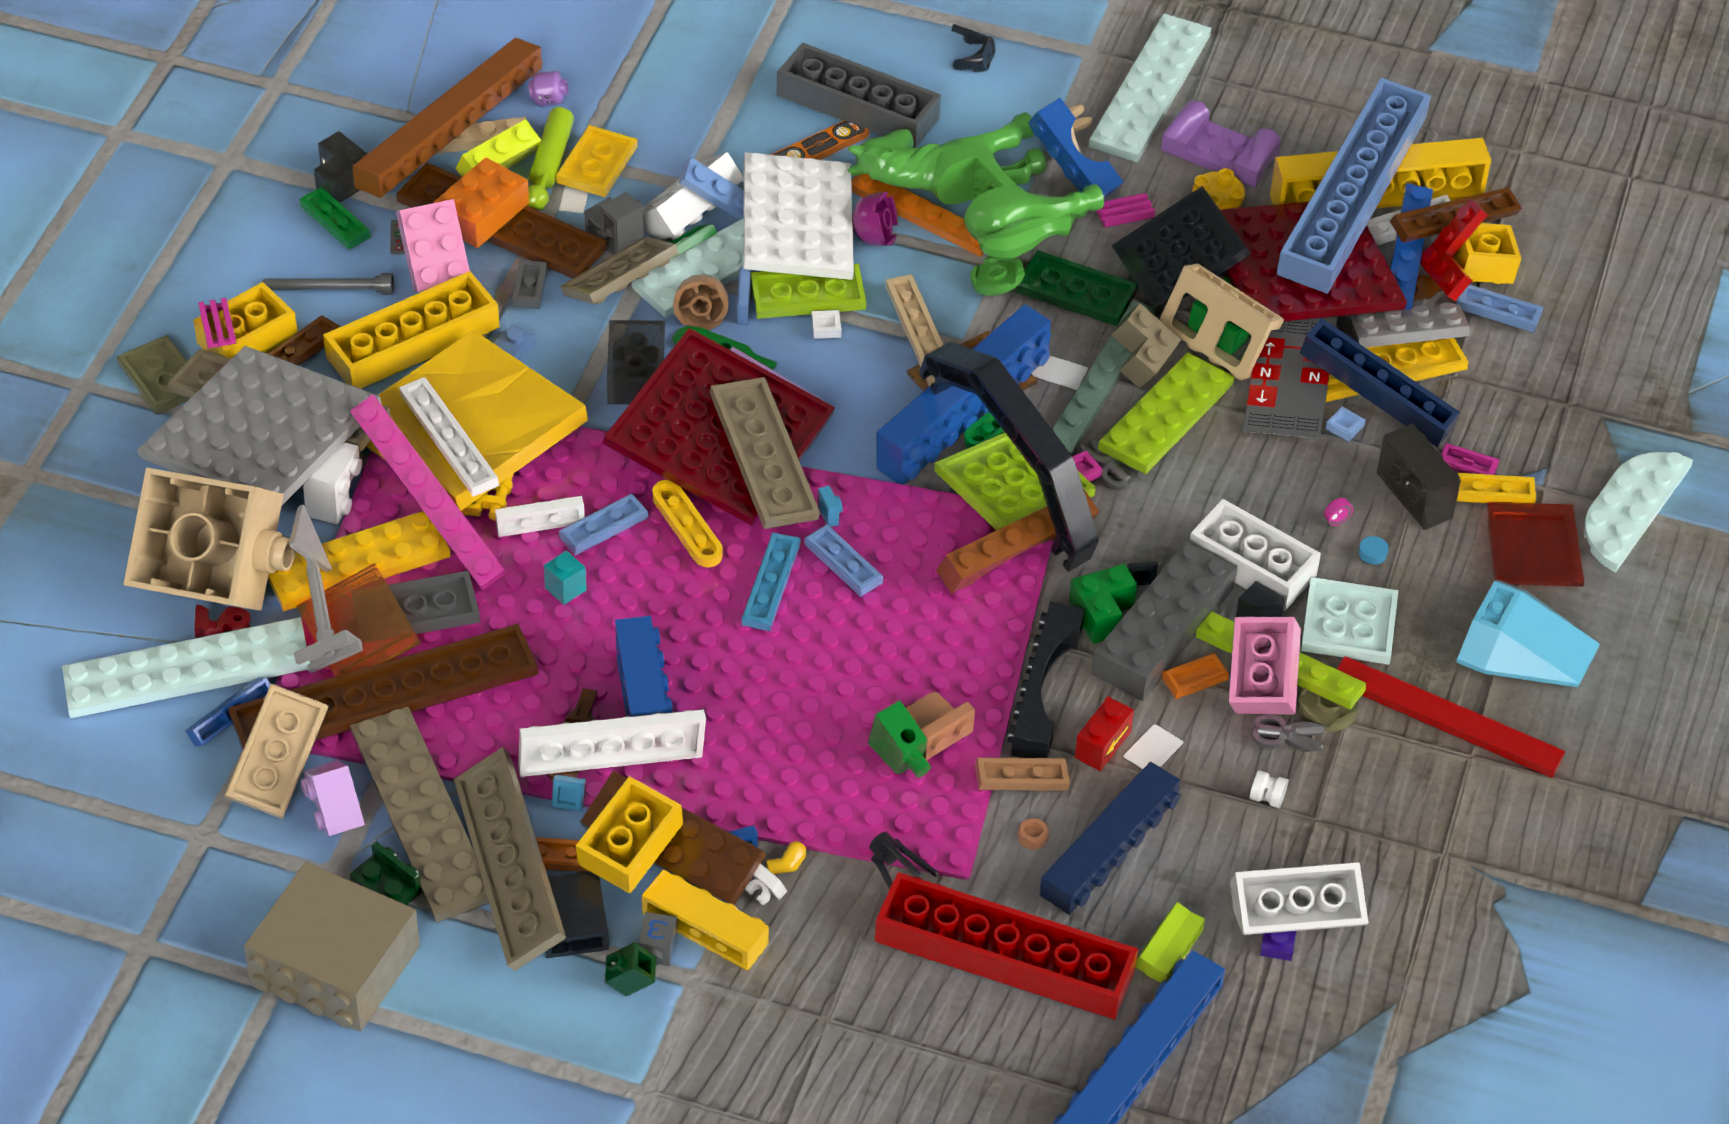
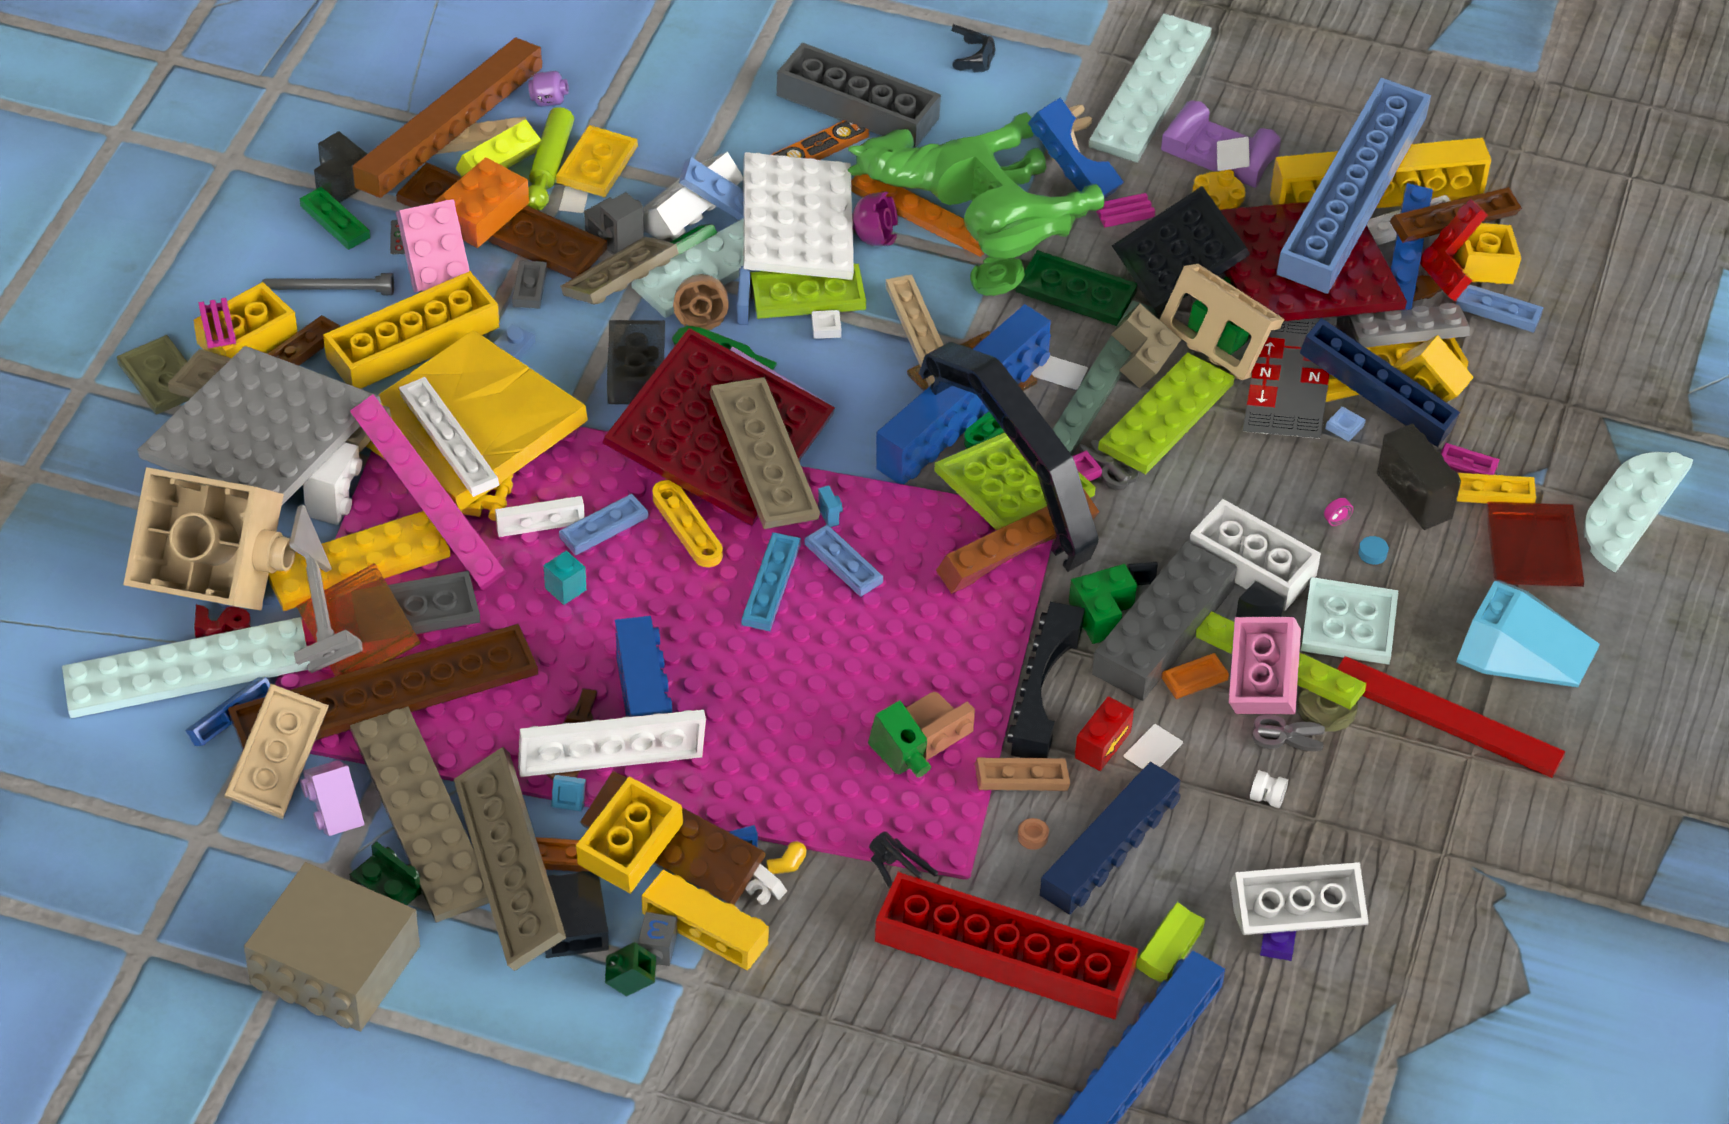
none -> white sticker [1217,137,1250,171]
none -> yellow brick [1393,335,1474,403]

